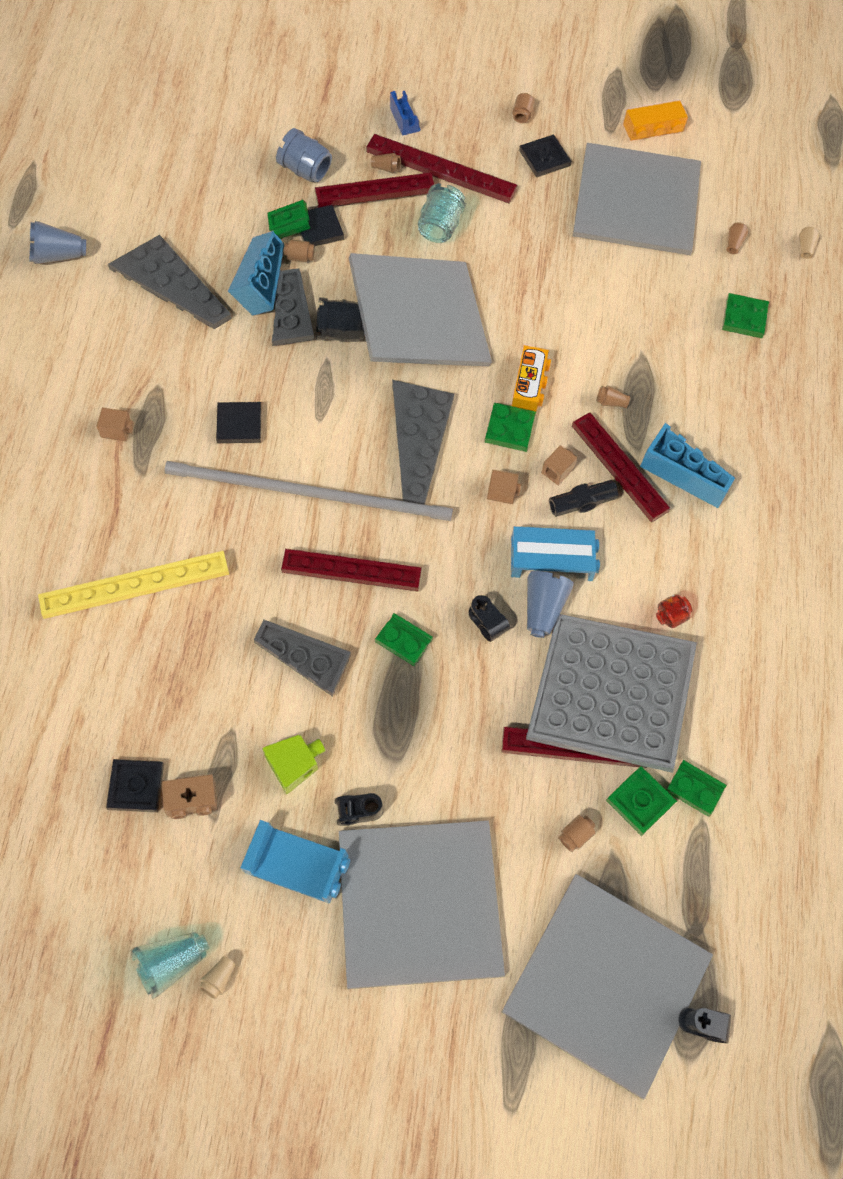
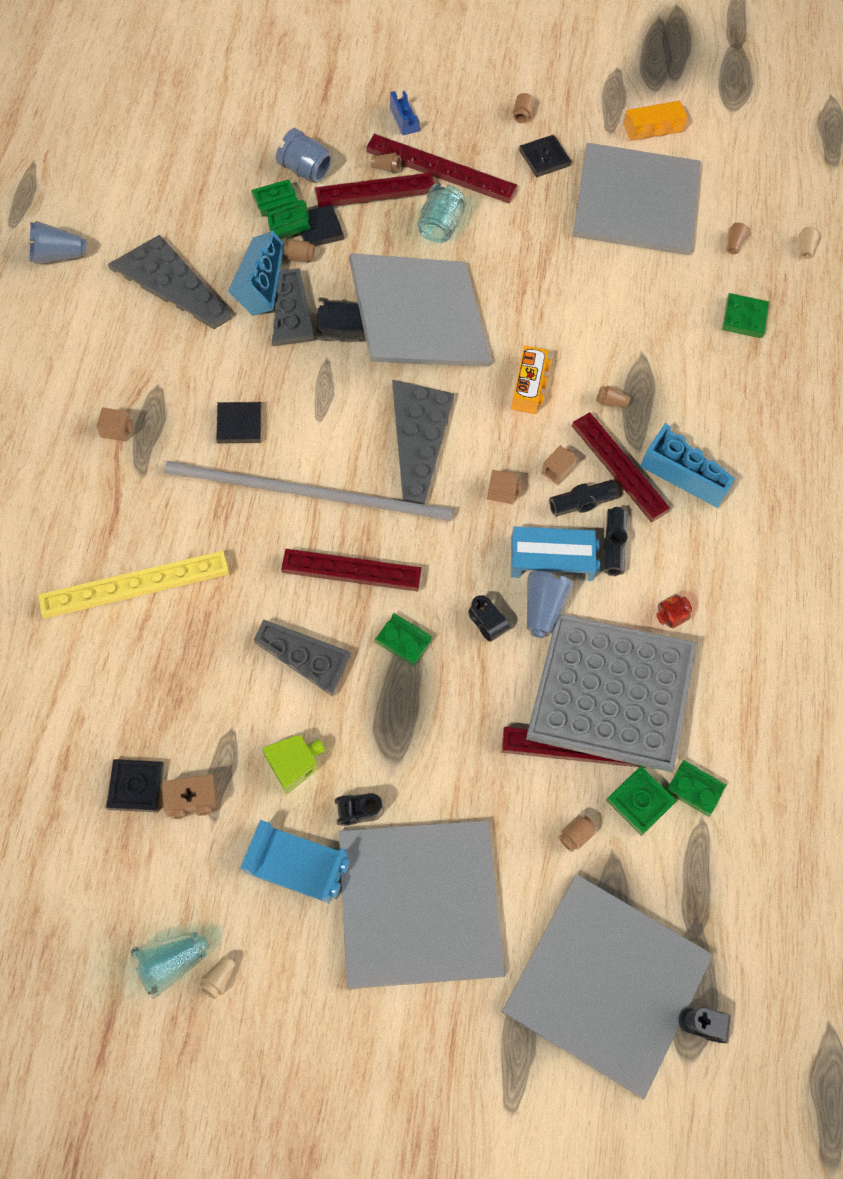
green plate [484,402,536,452] -> none
none -> green plate [251,179,299,216]
none -> black piece [603,507,628,576]

